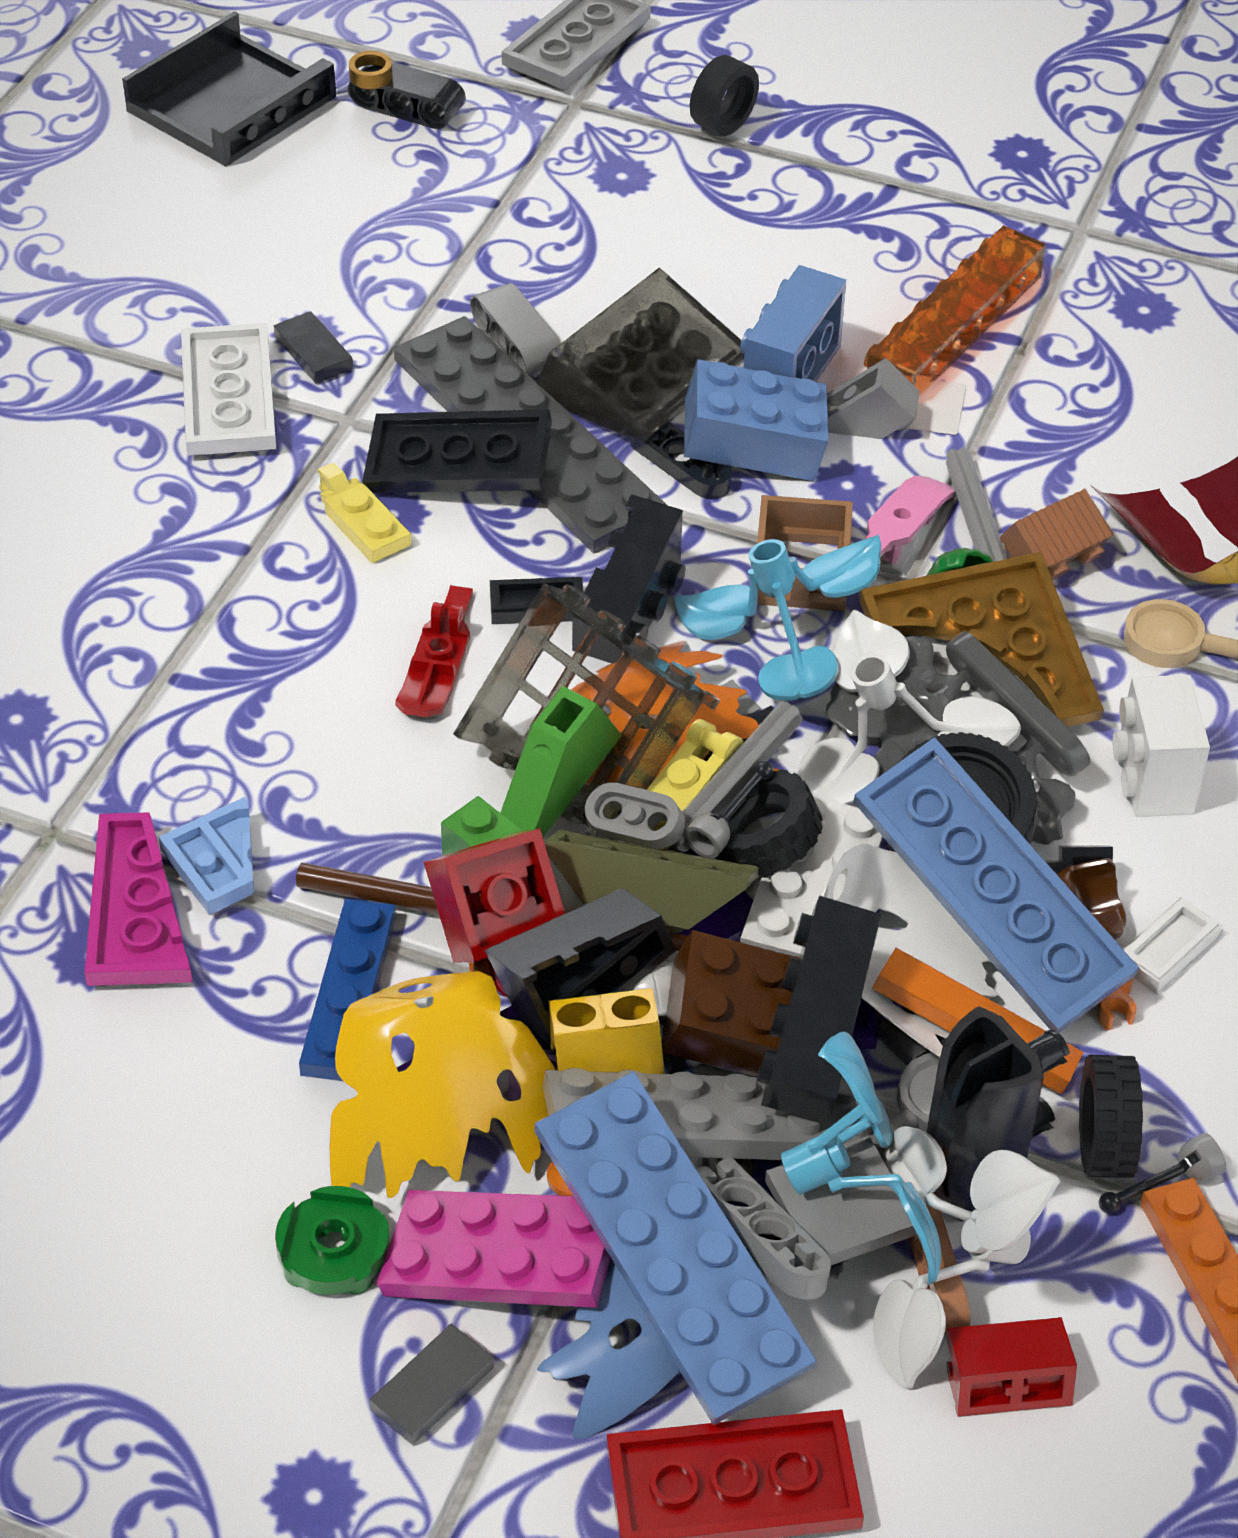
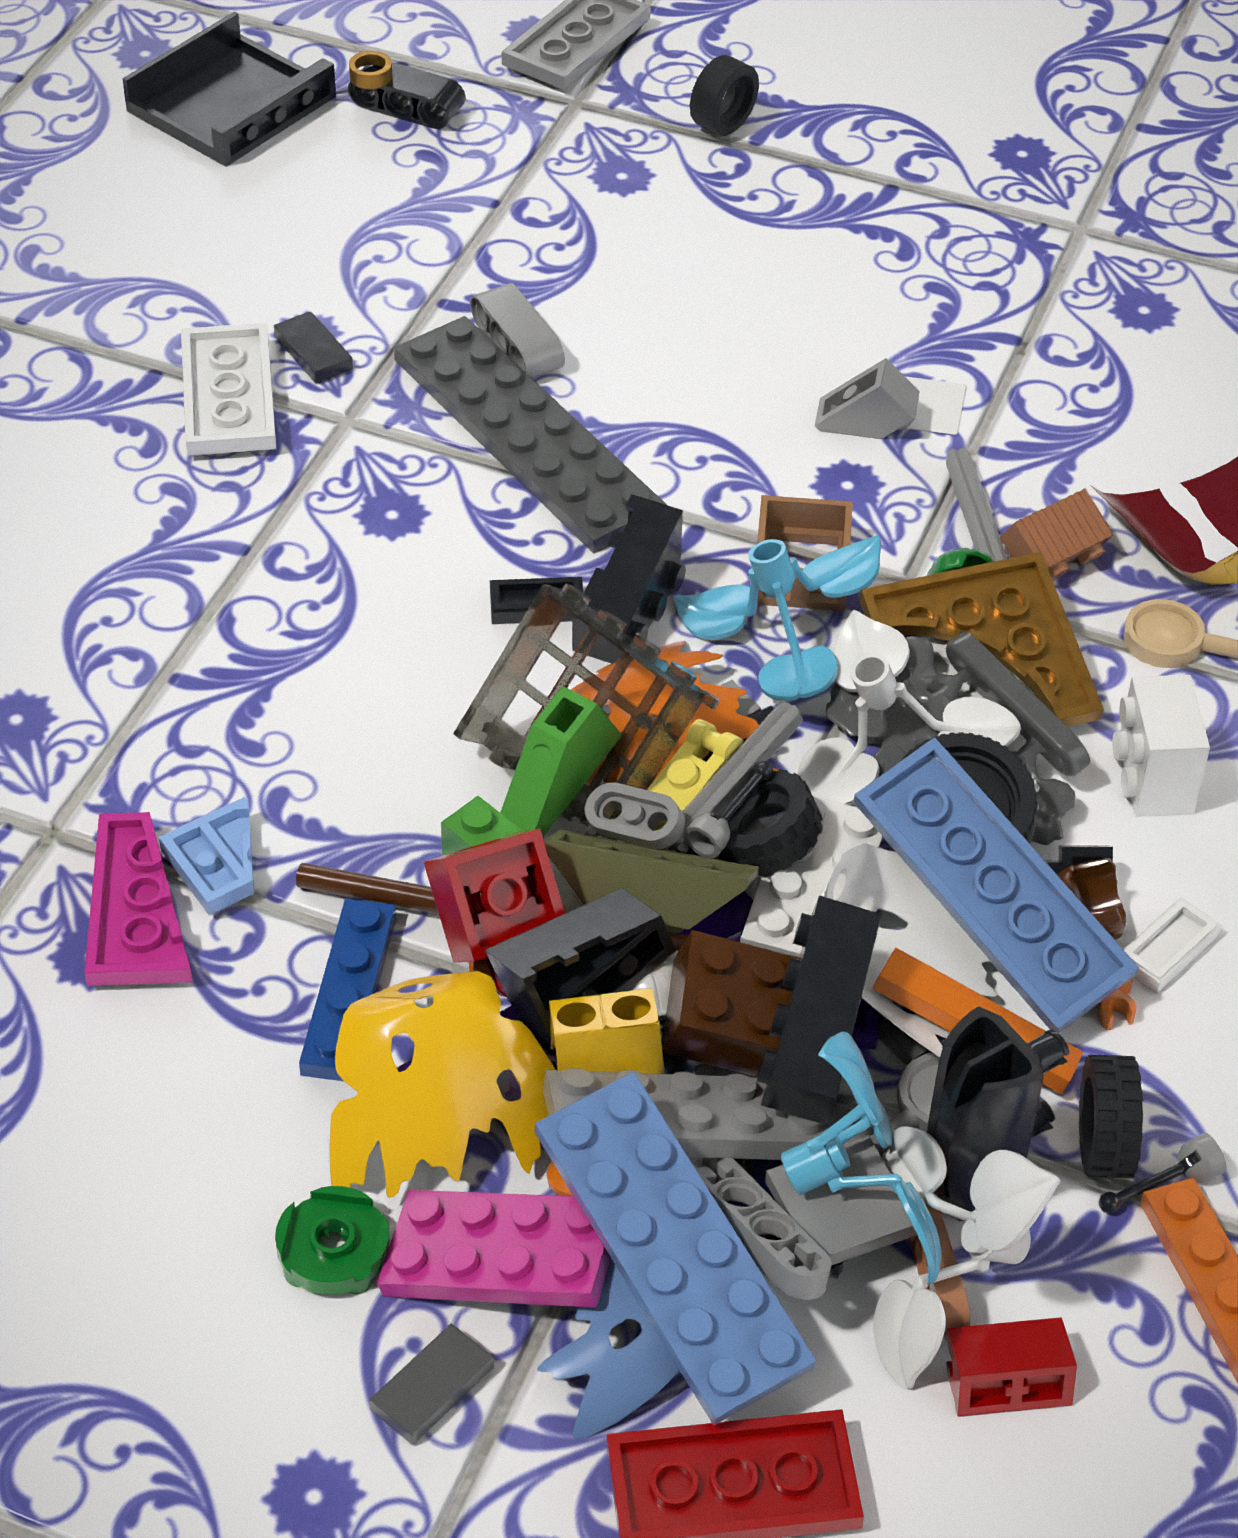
light yellow hinge [318,463,411,563] -> none
black plate [362,409,552,493] -> none
red piece [395,585,473,717] -> none
clear smoke slope [537,267,745,444] -> none
black beam [630,414,732,499] -> none
medium blue brick [684,359,828,481] -> none
medium blue brick [740,265,847,382] -> none
clear orange brick [864,225,1046,396] -> none
bright pink piece [864,476,955,564] -> none

